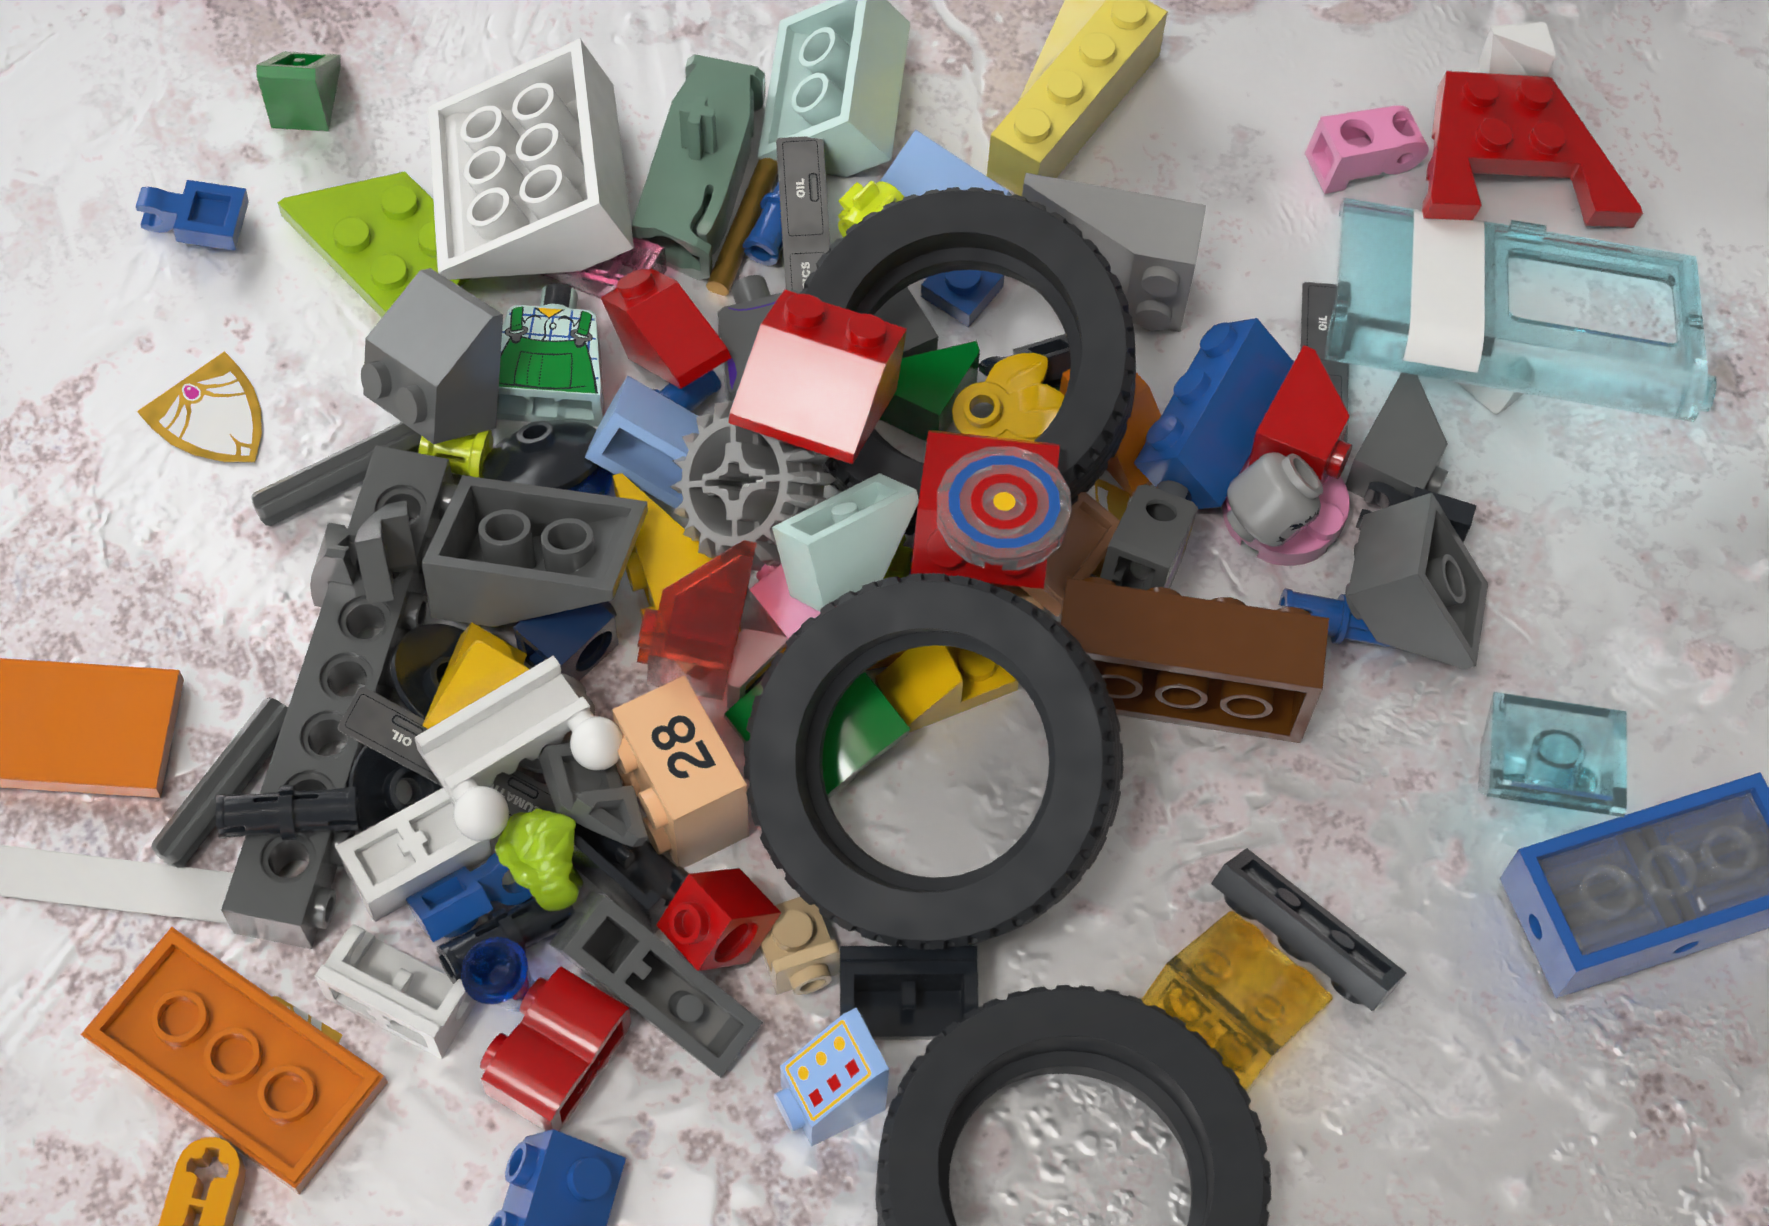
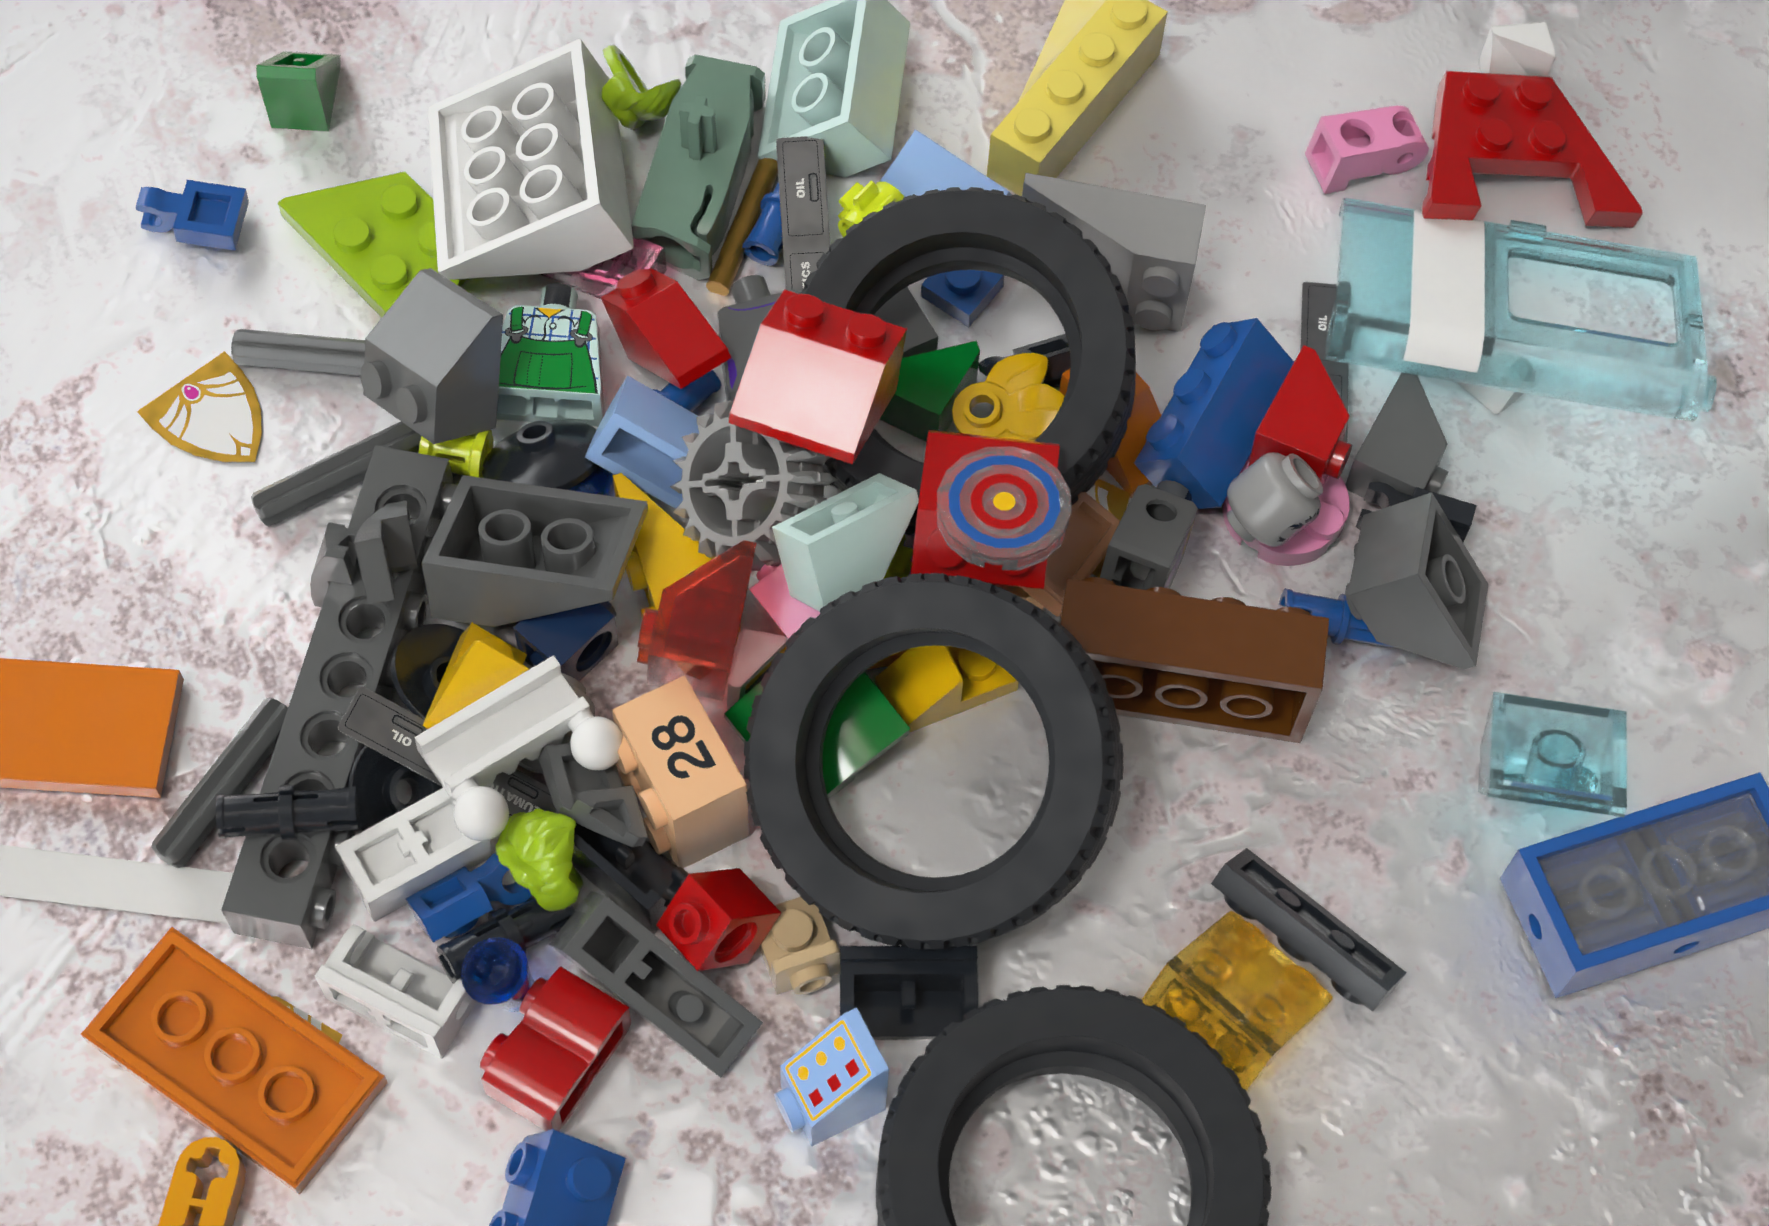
none -> axle [231,329,365,376]
none -> lime piece [601,44,681,130]

